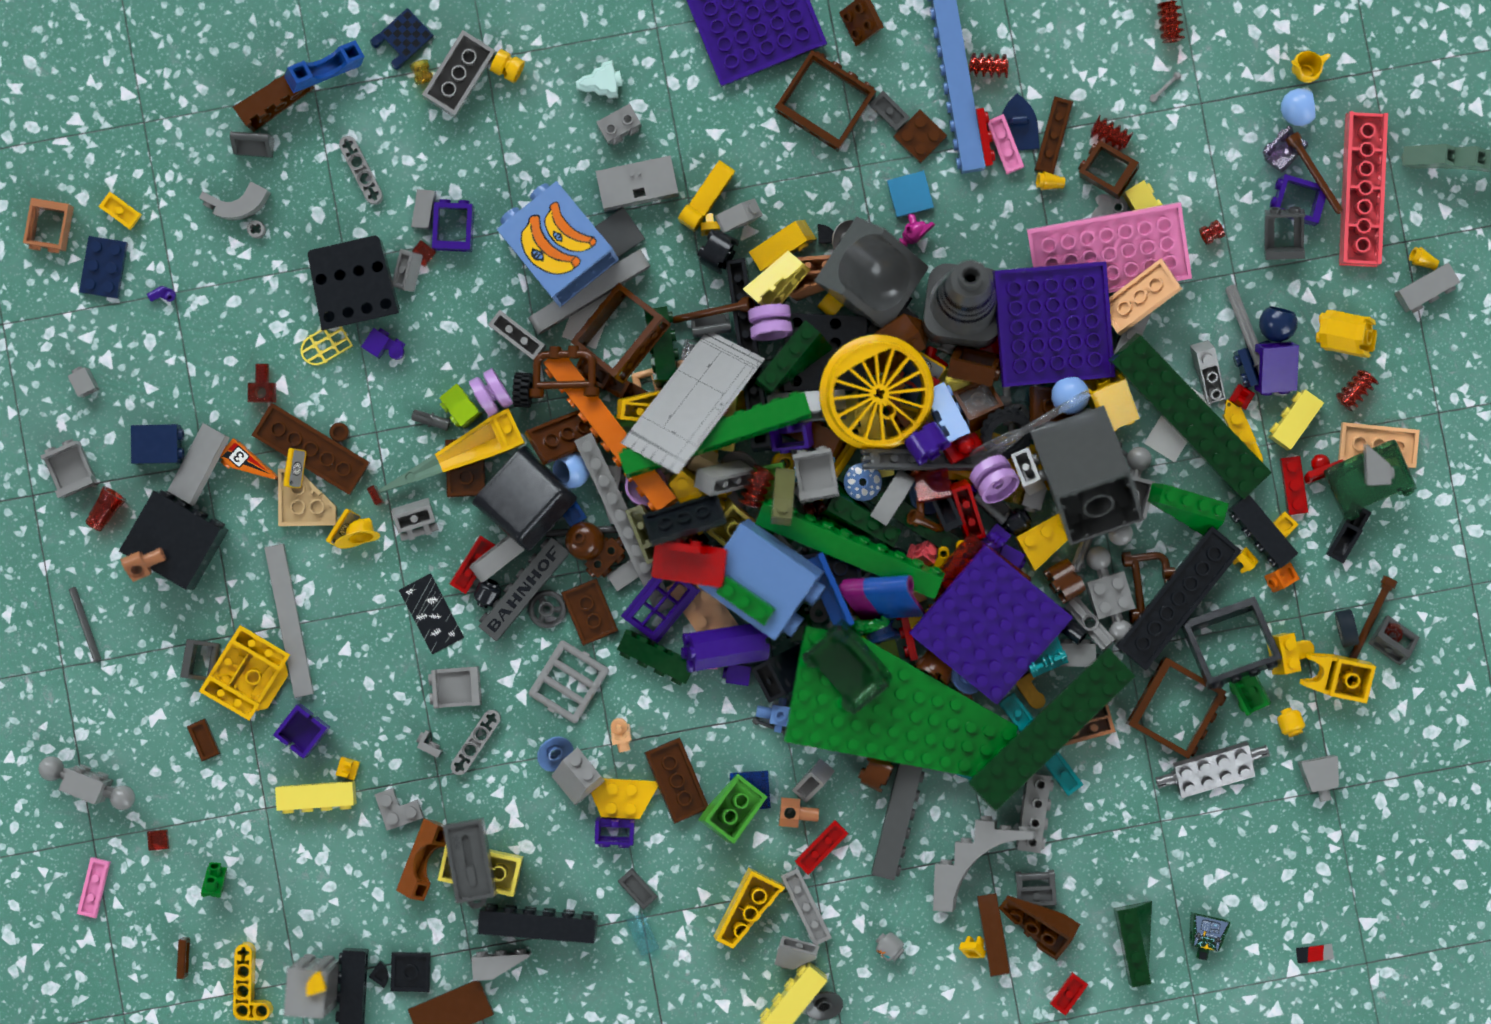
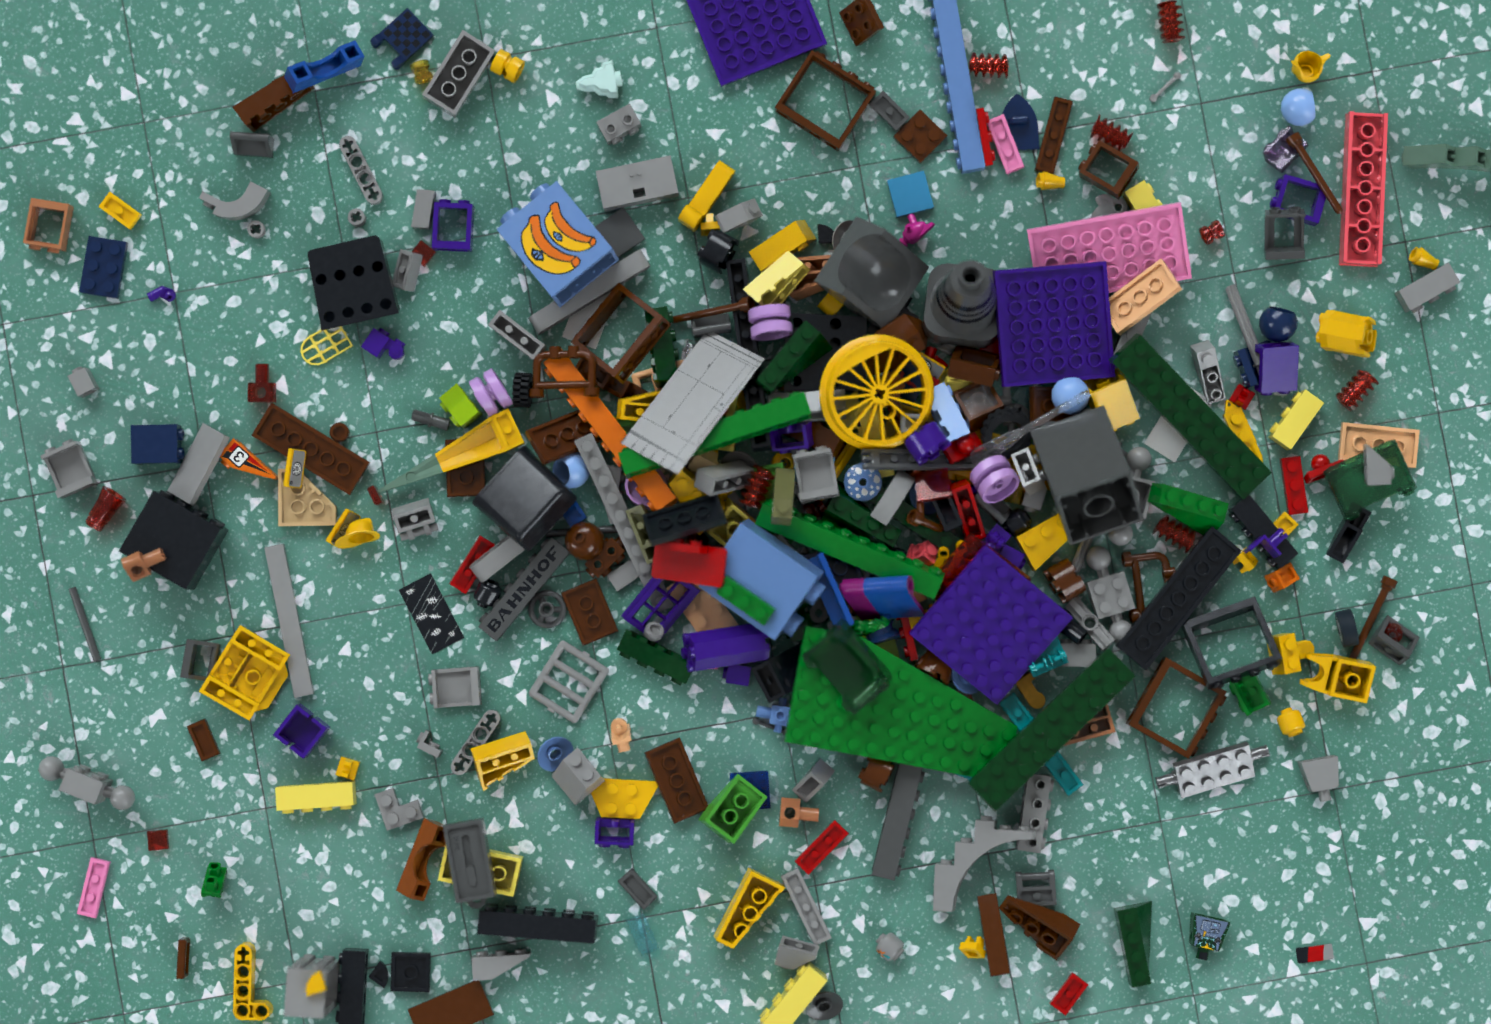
none -> light grey bush [348,208,366,227]
none -> yellow wedge [470,731,535,791]
none -> light grey tile [643,622,664,642]
none -> light grey tile [900,413,920,433]
none -> clear red piece [1152,515,1196,554]
none -> dark purple bracket [1244,528,1288,558]

